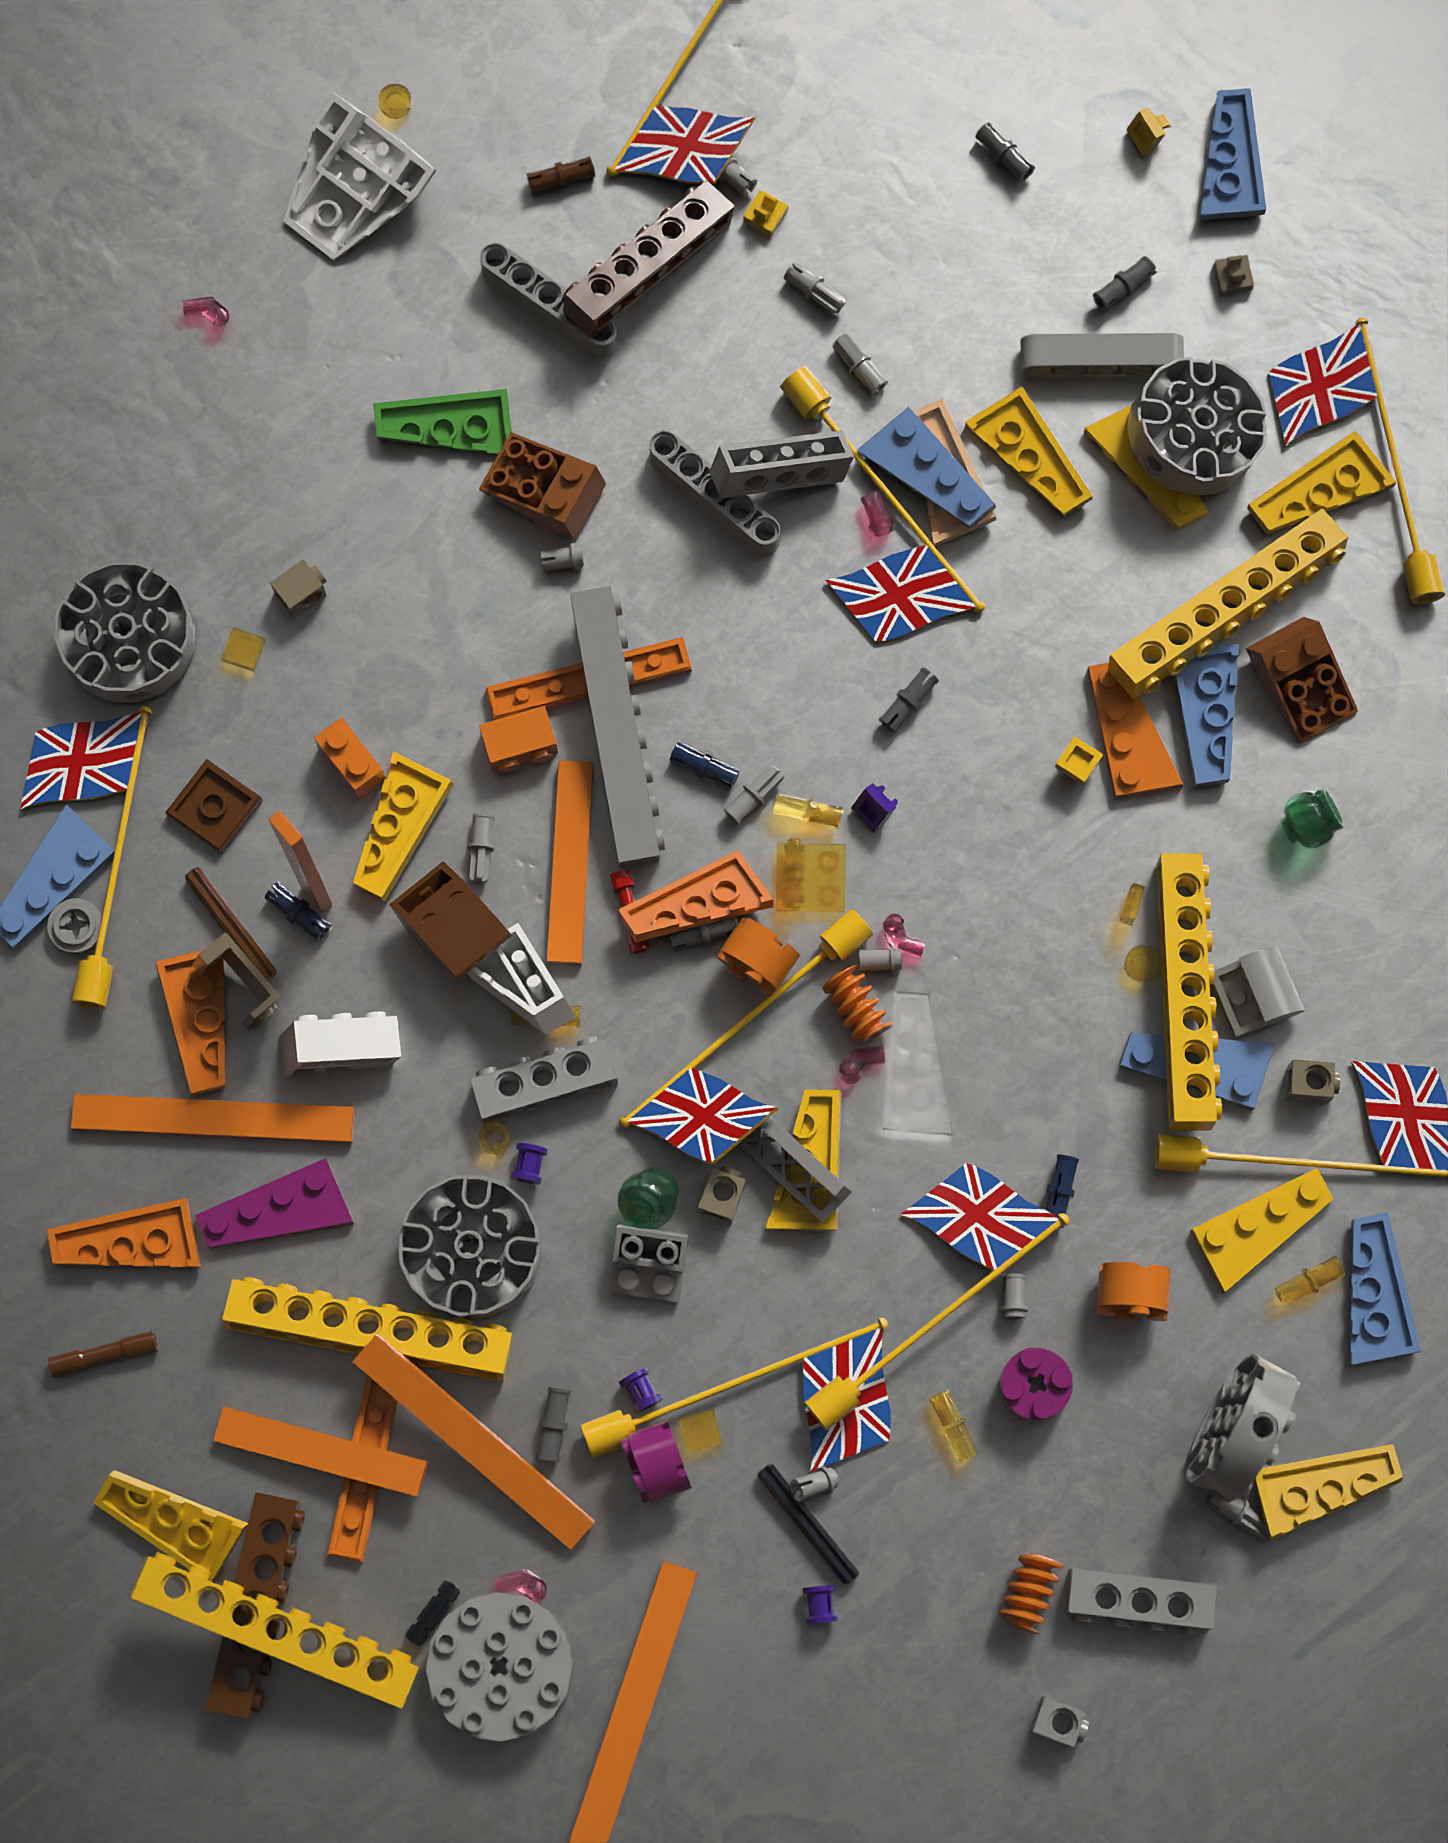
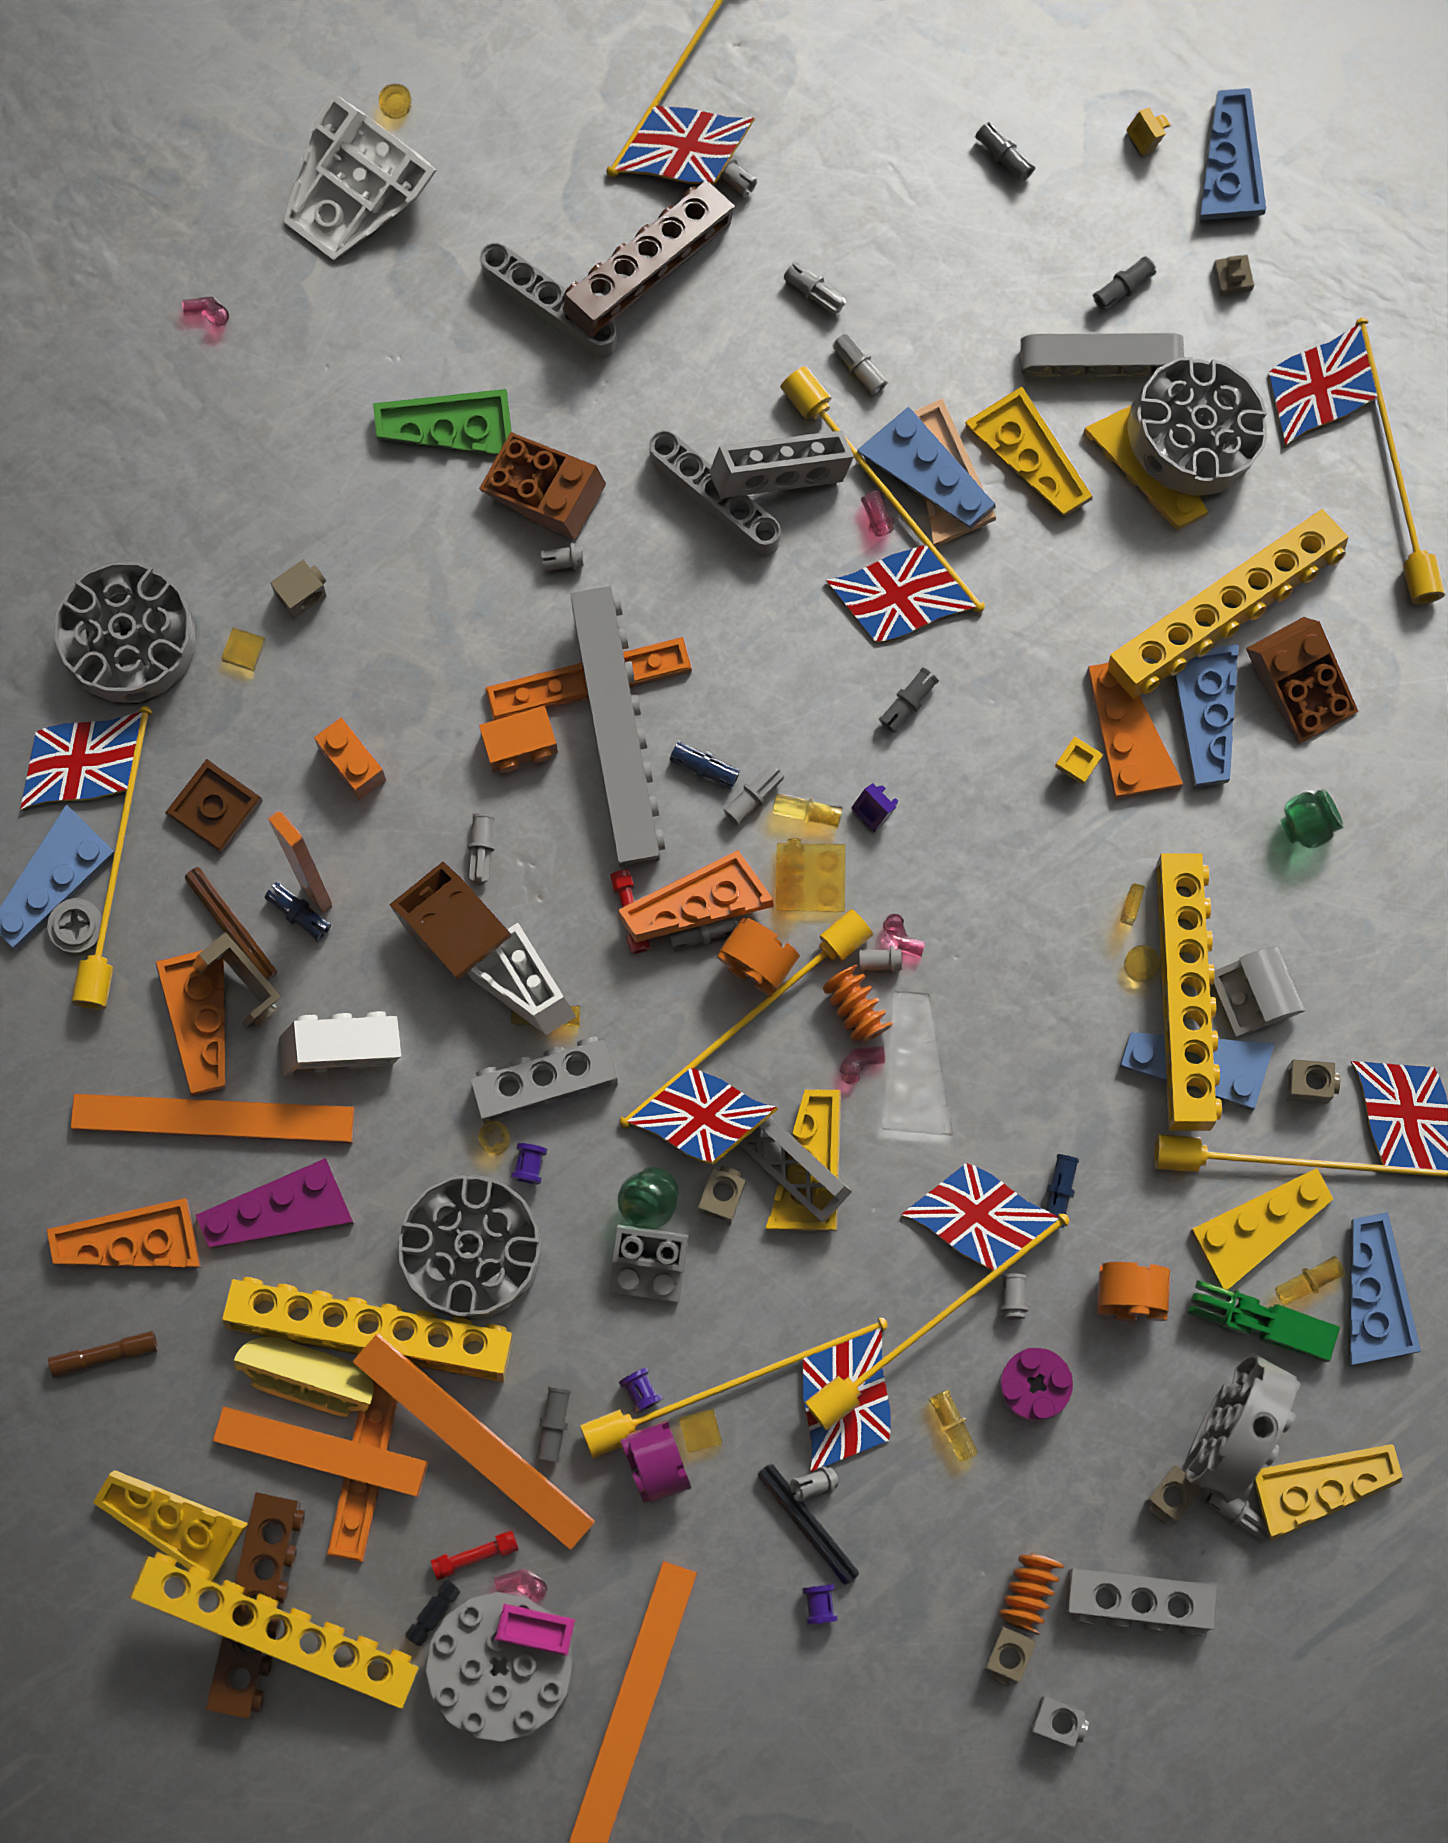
yellow wing [353,752,454,901] -> none
reddish brown pin [526,156,596,194] -> none
orange tile [547,760,593,965] -> none
yellow tile [743,190,788,237] -> none
yellow wing [1247,430,1397,534] -> none
none -> light yellow brick [234,1337,374,1417]
none -> red bar [430,1530,519,1581]
none -> dark pink tile [495,1604,575,1656]
none -> dark tan brick [984,1627,1037,1686]
none -> dark tan brick [1145,1465,1203,1524]
none -> green arm [1187,1280,1340,1362]

